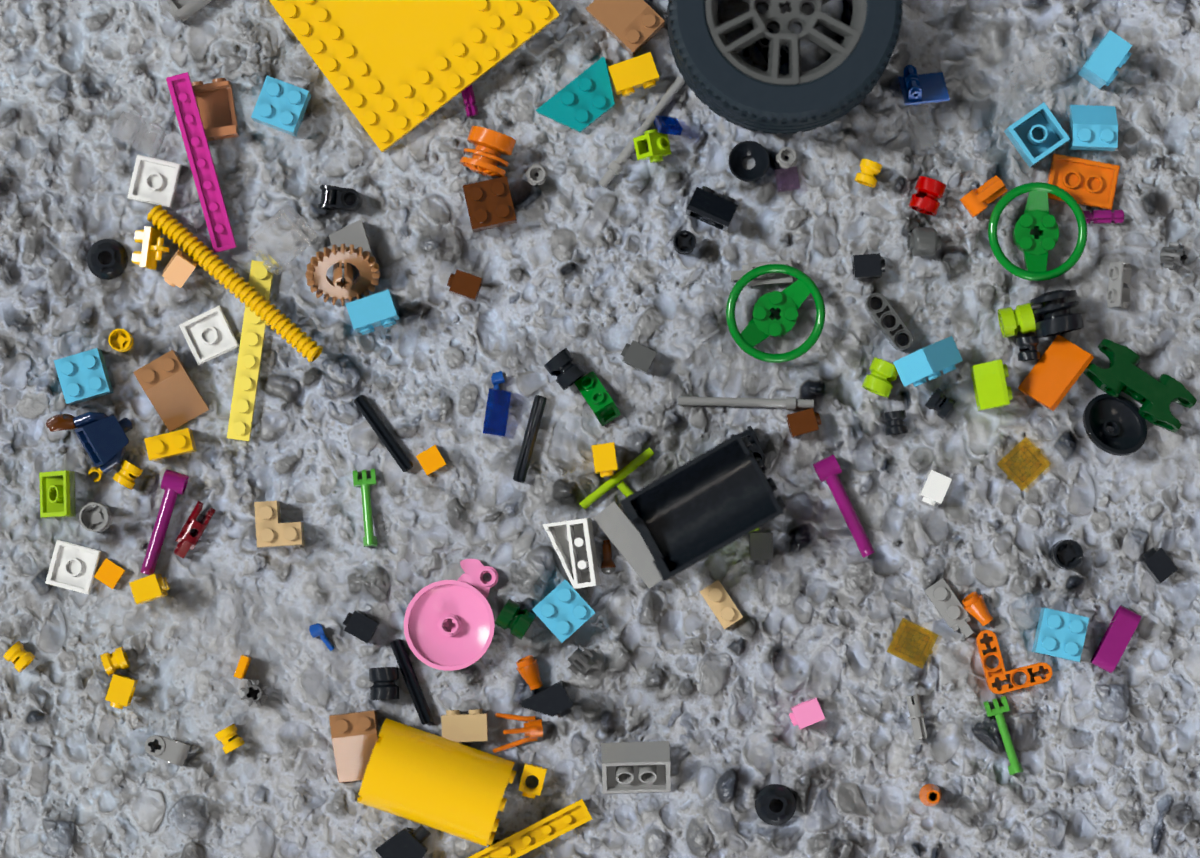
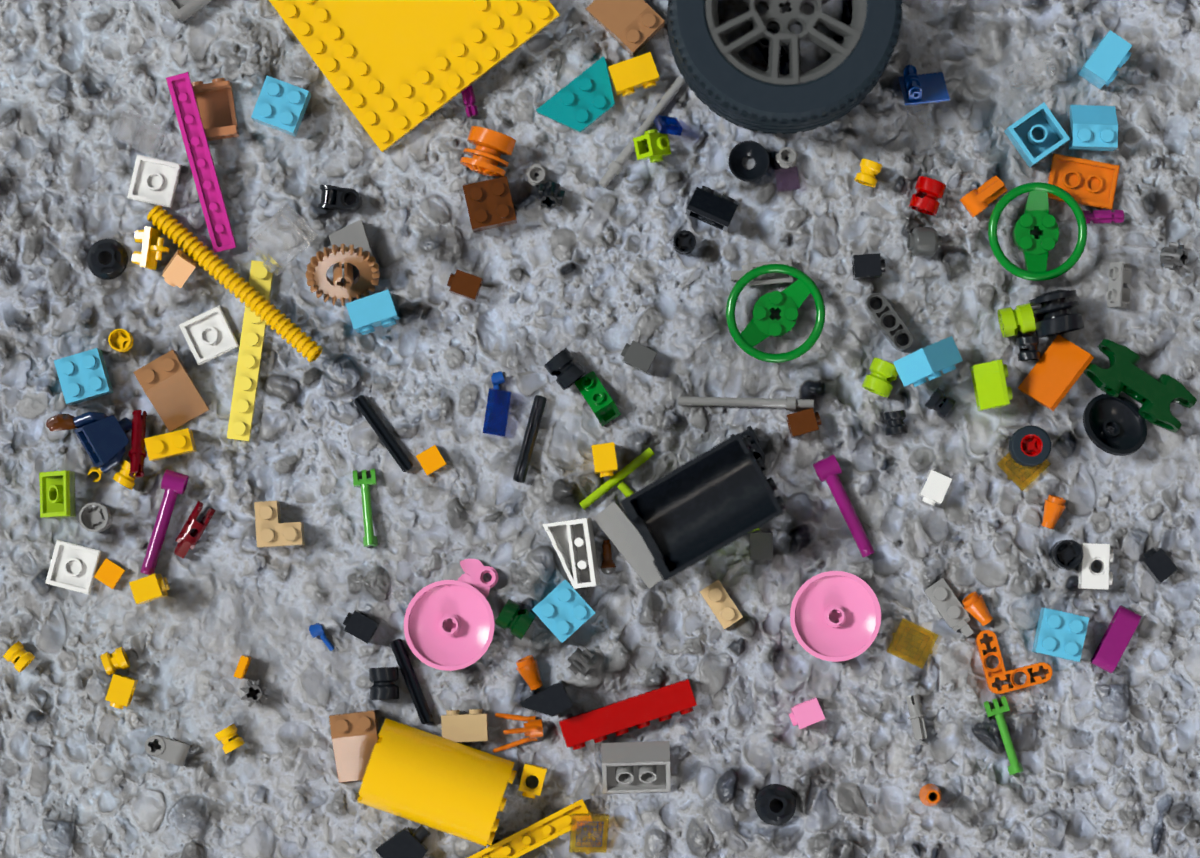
none -> dark red pin [128,410,147,478]
none -> black gear [536,181,565,209]
none -> red brick [559,679,697,750]
none -> clear yellow piece [569,812,609,854]
none -> bright pink dish [790,571,881,662]
none -> black wheel [1009,425,1051,467]
none -> orange cone [1041,494,1066,529]
none -> white brick [1078,543,1113,590]

